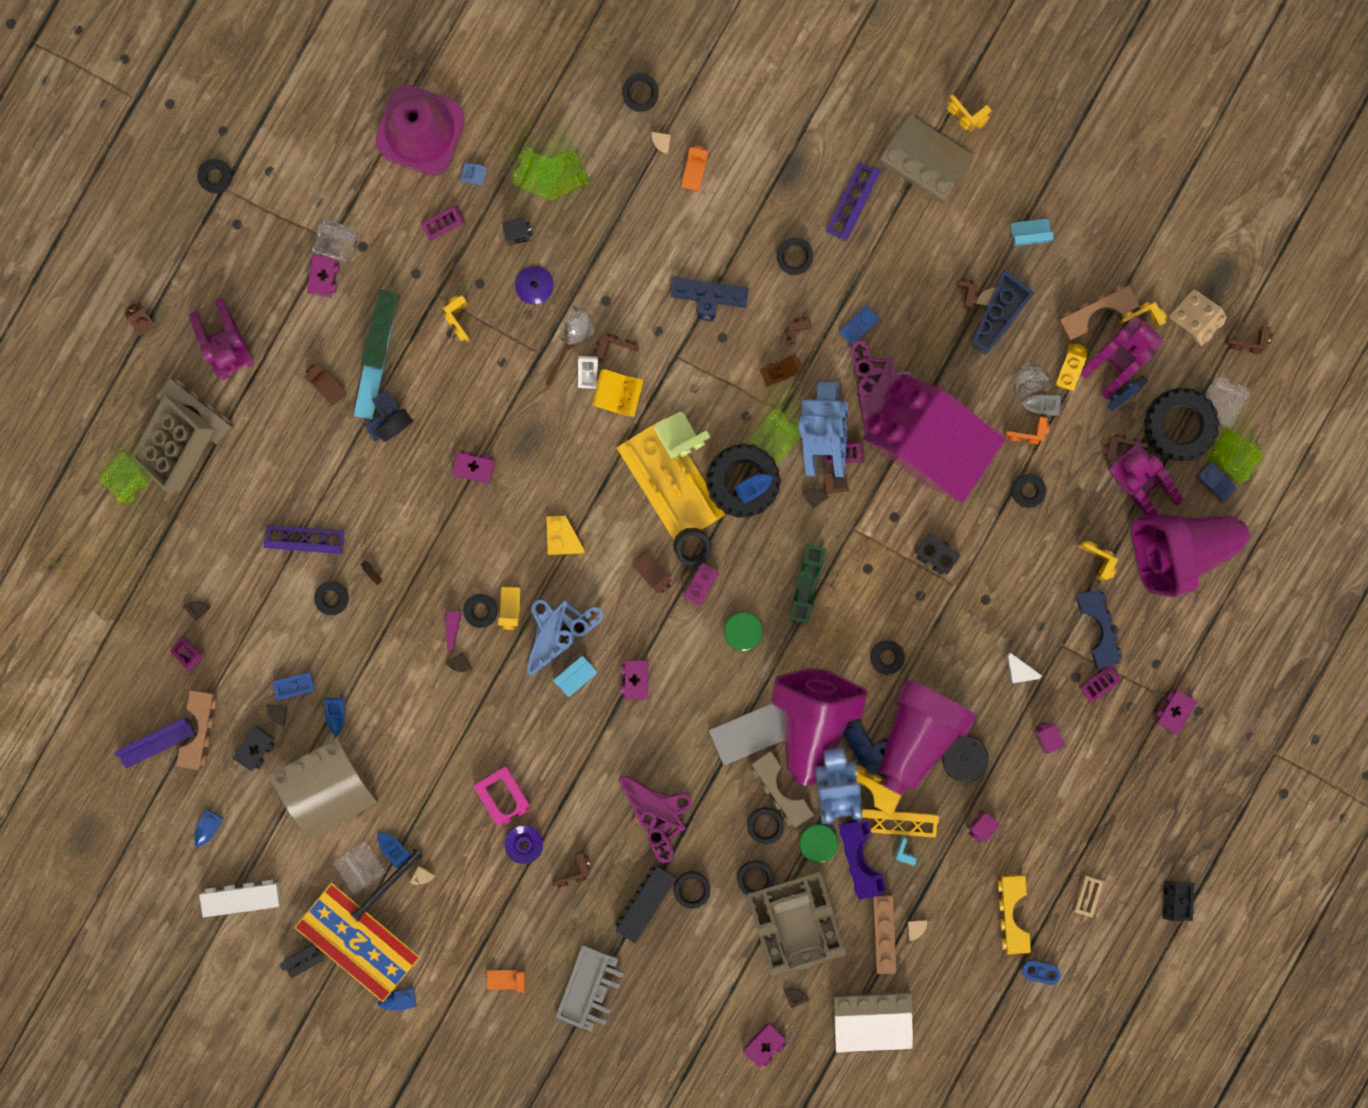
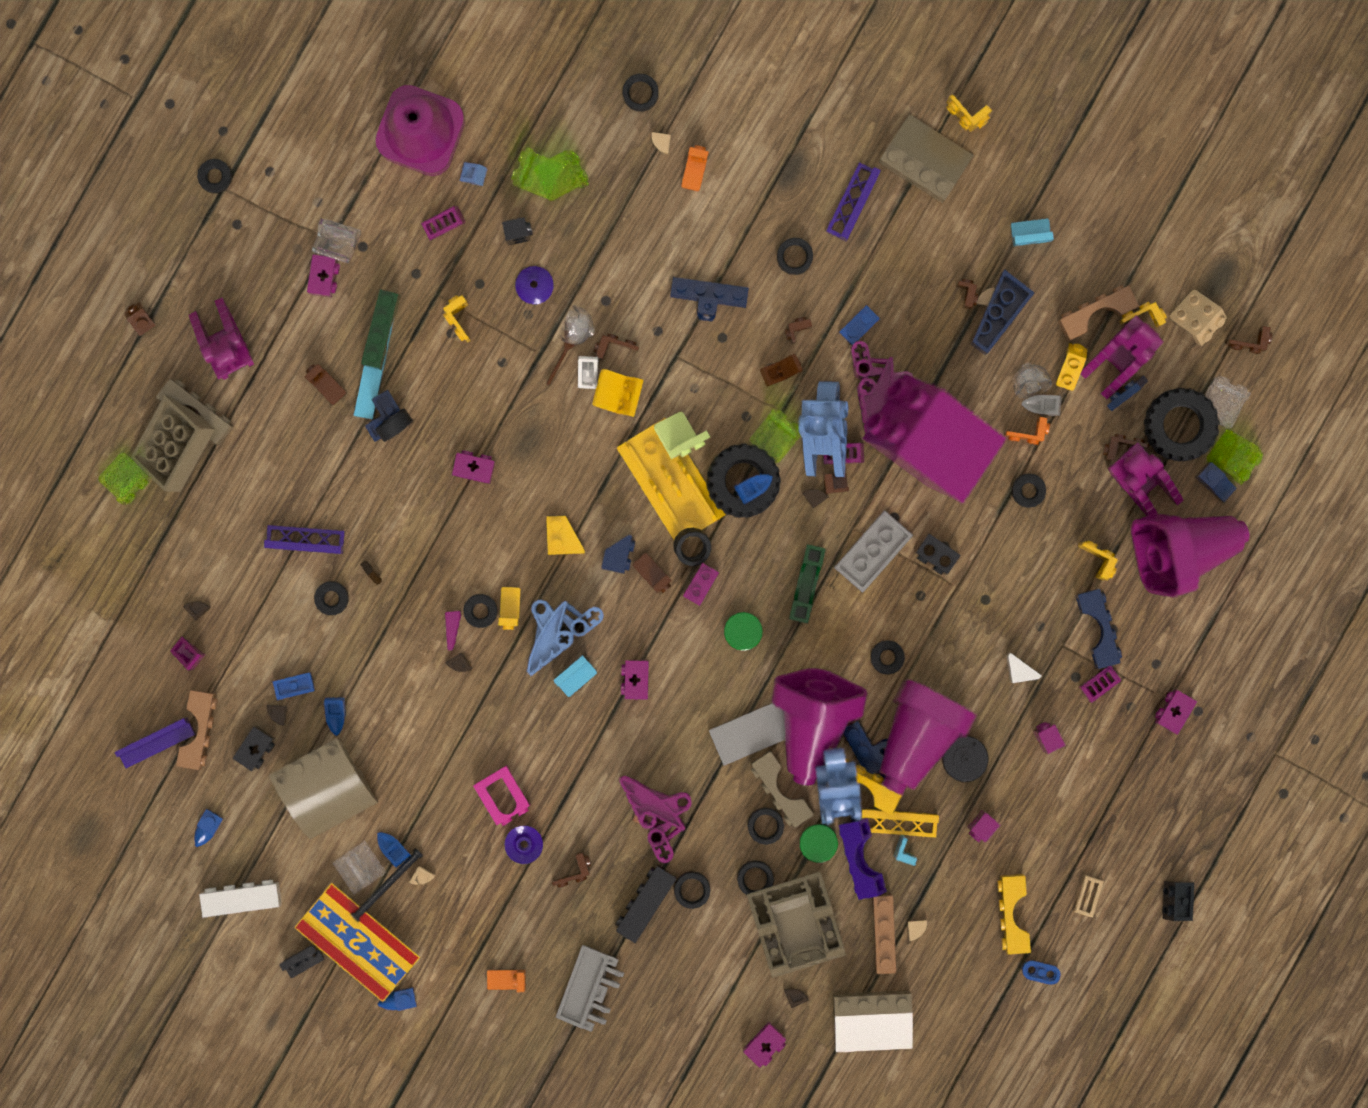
none -> dark blue slope [601,535,635,574]
none -> light grey tile [834,510,913,593]

